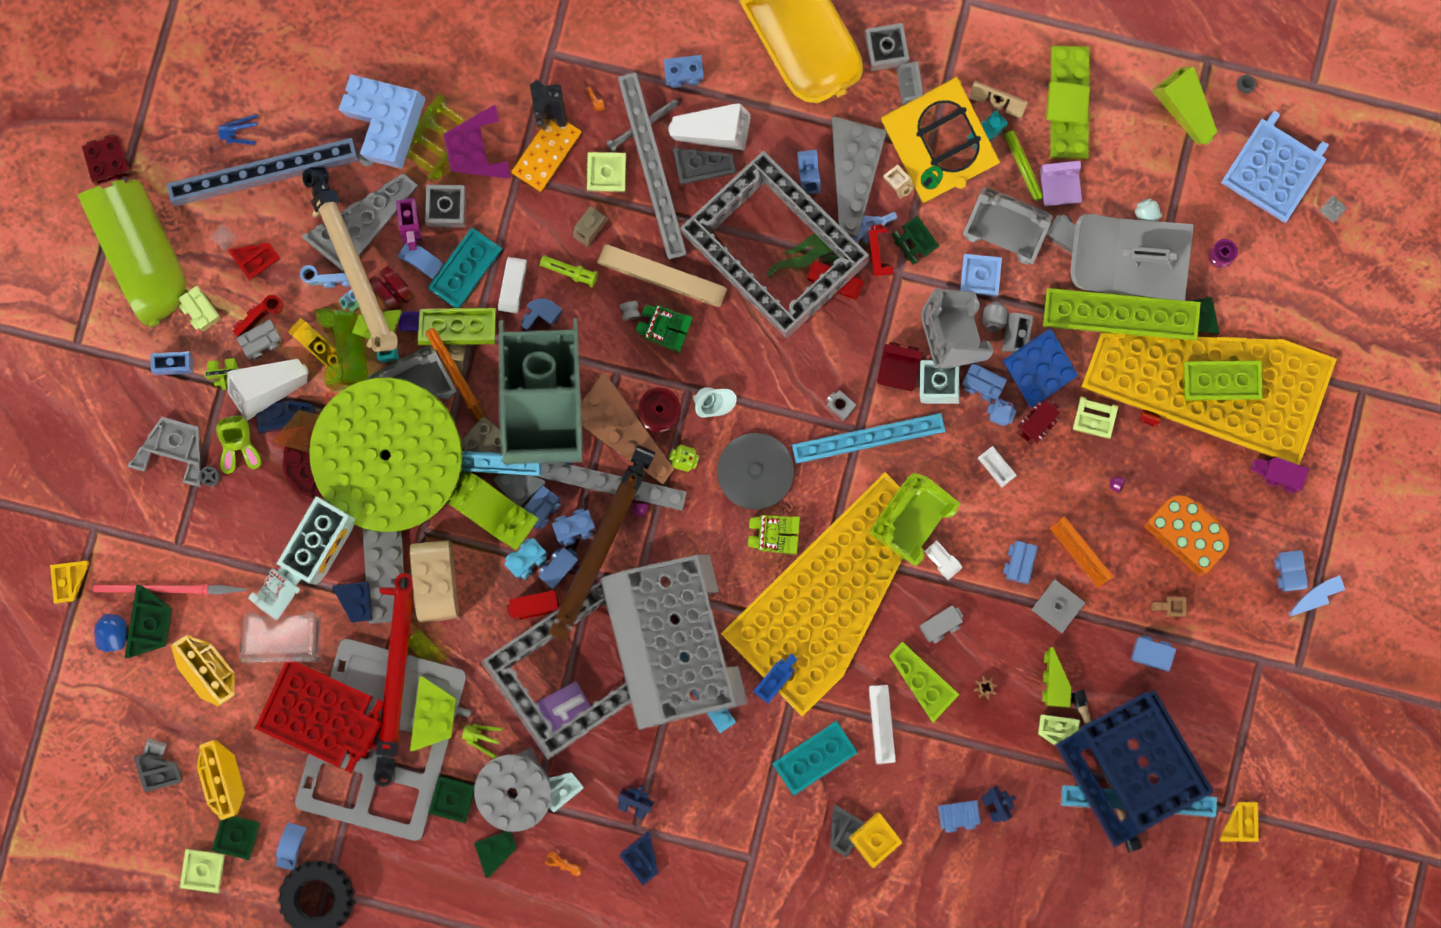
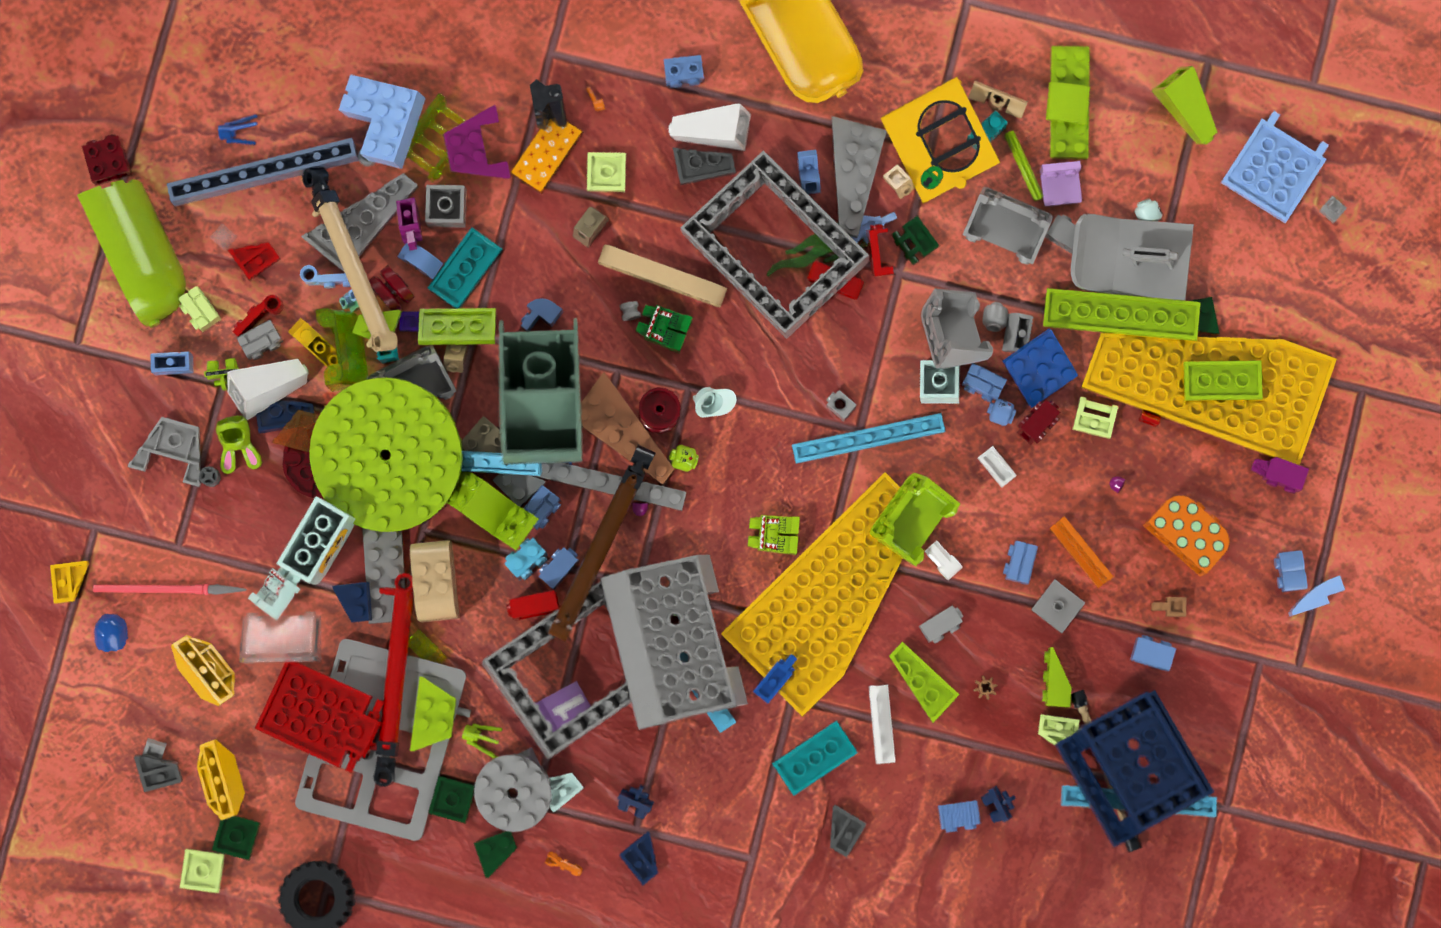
dark green wing [125,584,173,658] -> none
medium blue brick [276,822,306,870] -> none
orange axle [426,328,486,421] -> none
white beam [498,257,527,313] -> none
lime pin [540,255,598,288] -> none
medium blue brick [552,509,597,547] -> none
flat silver bar [606,99,679,153] -> none
light grey plate [618,73,687,260] -> none
dark grey dish [717,433,794,510] -> none
yellow plate [849,812,902,868] -> none
light grey brick [864,23,909,71] -> none
dark red bracket [877,342,923,392] -> none
light grey hinge [897,61,923,105] -> none
light blue plate [960,254,1002,296] -> none
magenta wheel [1209,239,1238,268] -> none
yellow wing [1219,802,1258,842] -> none
dark grey plate [1237,75,1256,94] -> none

